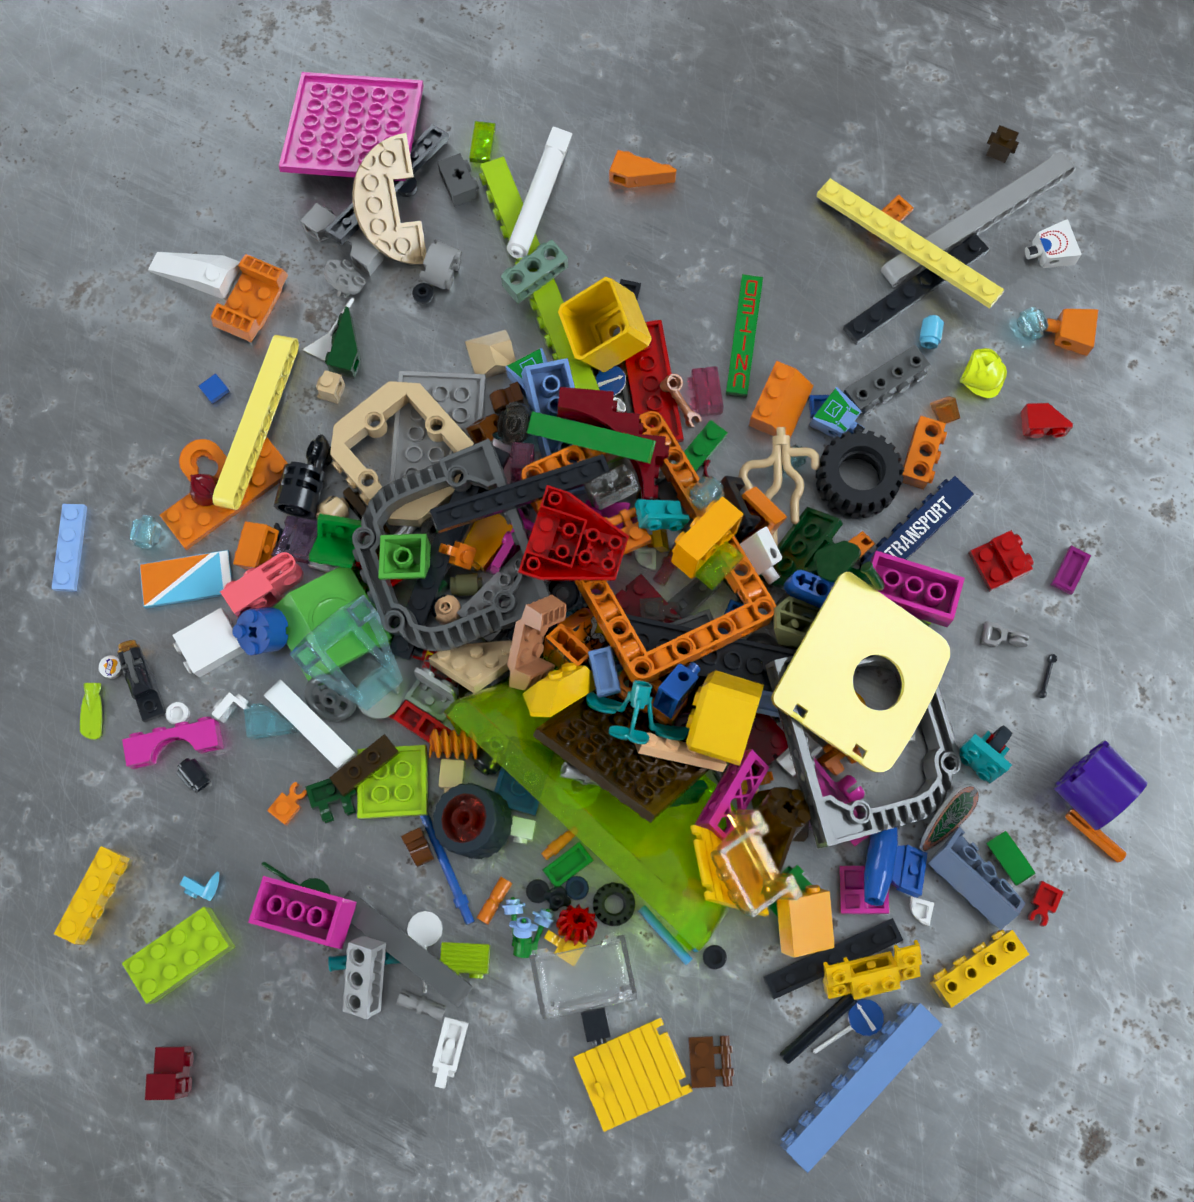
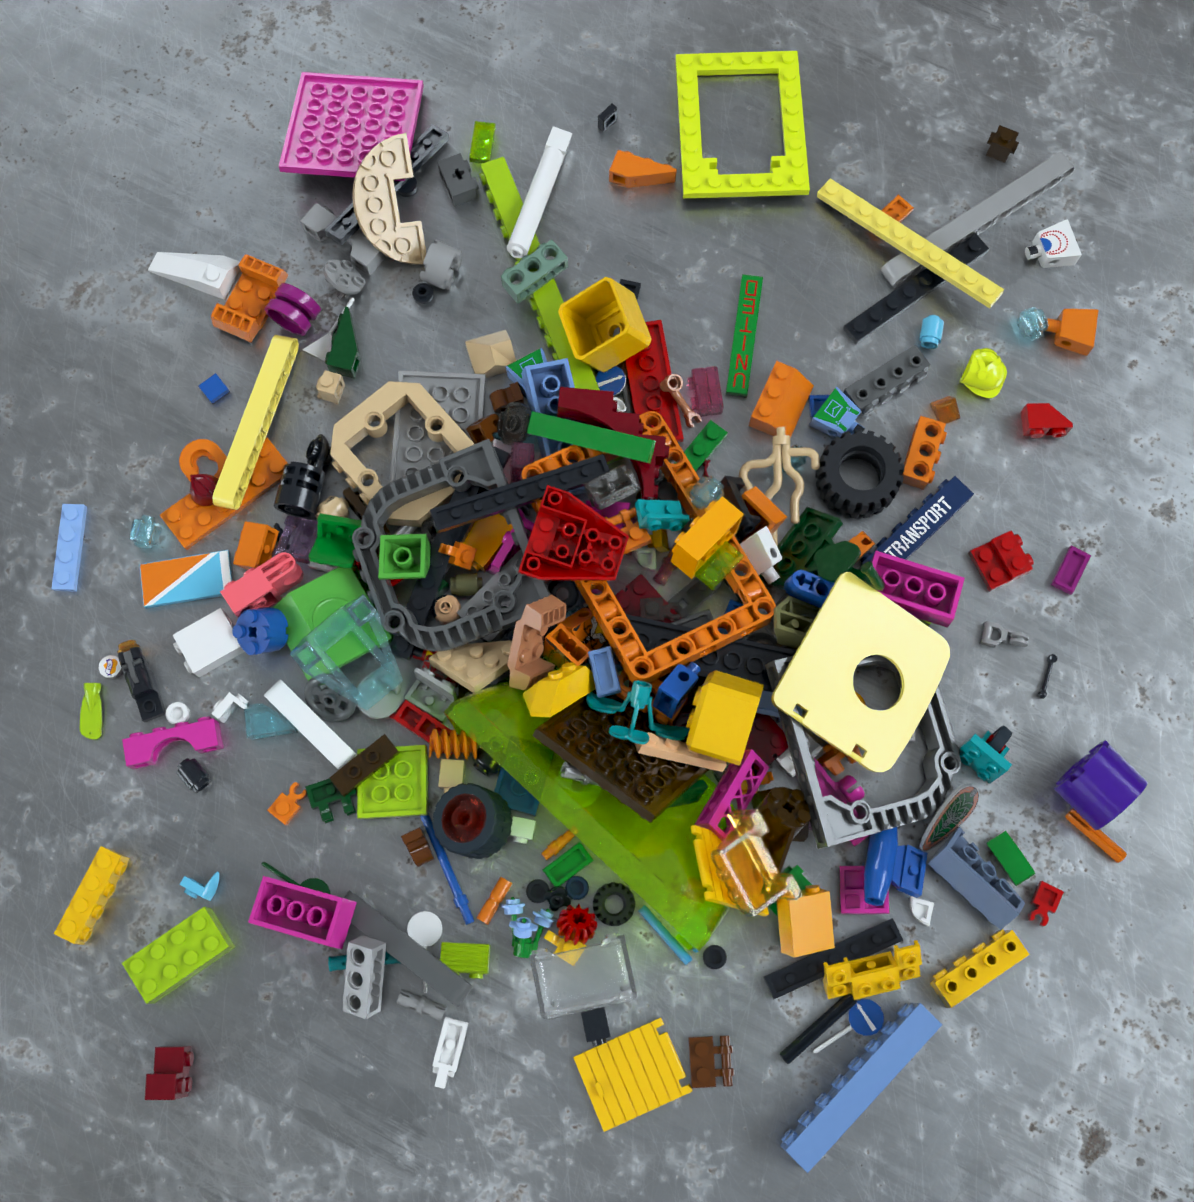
none -> magenta wheel [264,283,321,336]
none -> black tile [598,103,617,132]
none -> neon yellow plate [675,51,810,199]

